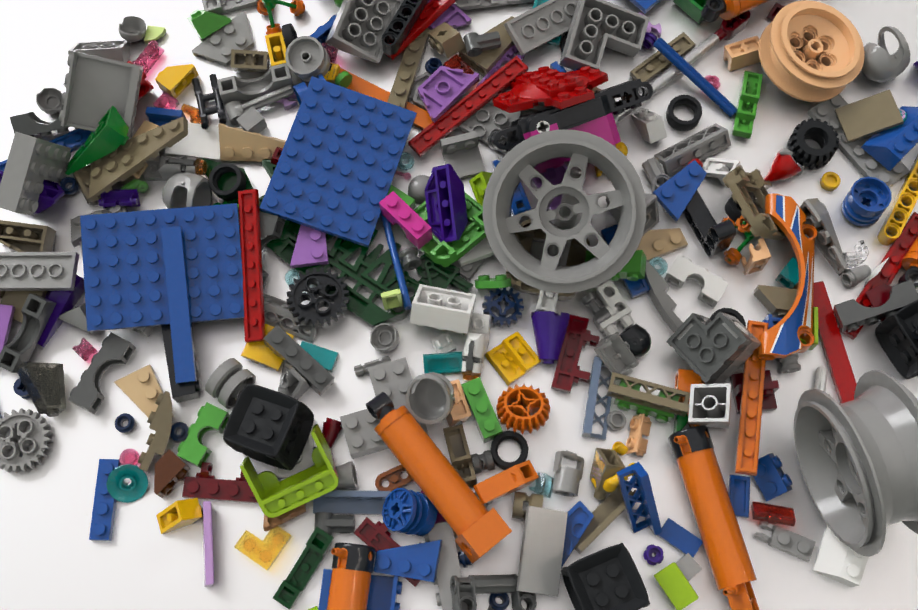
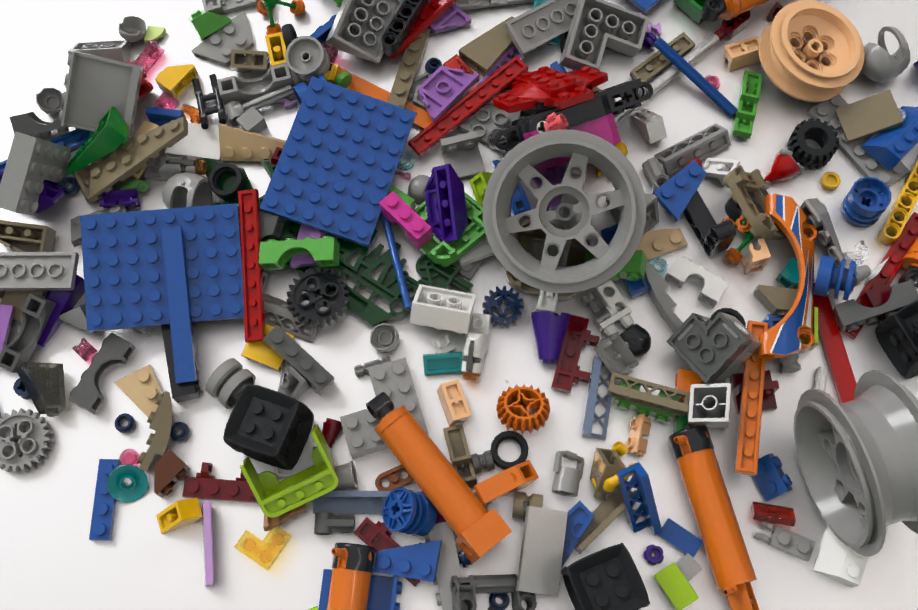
bright green arch [177,402,230,468] -> none
dark green slope [273,526,334,610] -> none
clear light blue plate [285,269,301,285] -> none
teal tile [300,341,339,372] -> none
yellowish green slope [381,289,403,310] -> none
dark grey wheel [399,247,422,271] -> none
light grey piece [405,372,455,425] -> none
dark tan brick [427,22,465,58] -> none
bright green arch [461,377,503,443] -> none
dark grey piece [463,31,501,57] -> none
bright green plate [475,274,511,289] -> none
yellow slope [485,331,541,386] -> none
clear light blue tile [529,472,554,498] -> none
light grey plate [606,410,626,431] -> none
black tyre [666,95,702,131] -> none
blue tile [728,475,750,518] -> none
none -> bright green arch [259,236,340,270]
none -> coral gear [544,112,569,132]
none -> blue wheel [814,255,857,301]

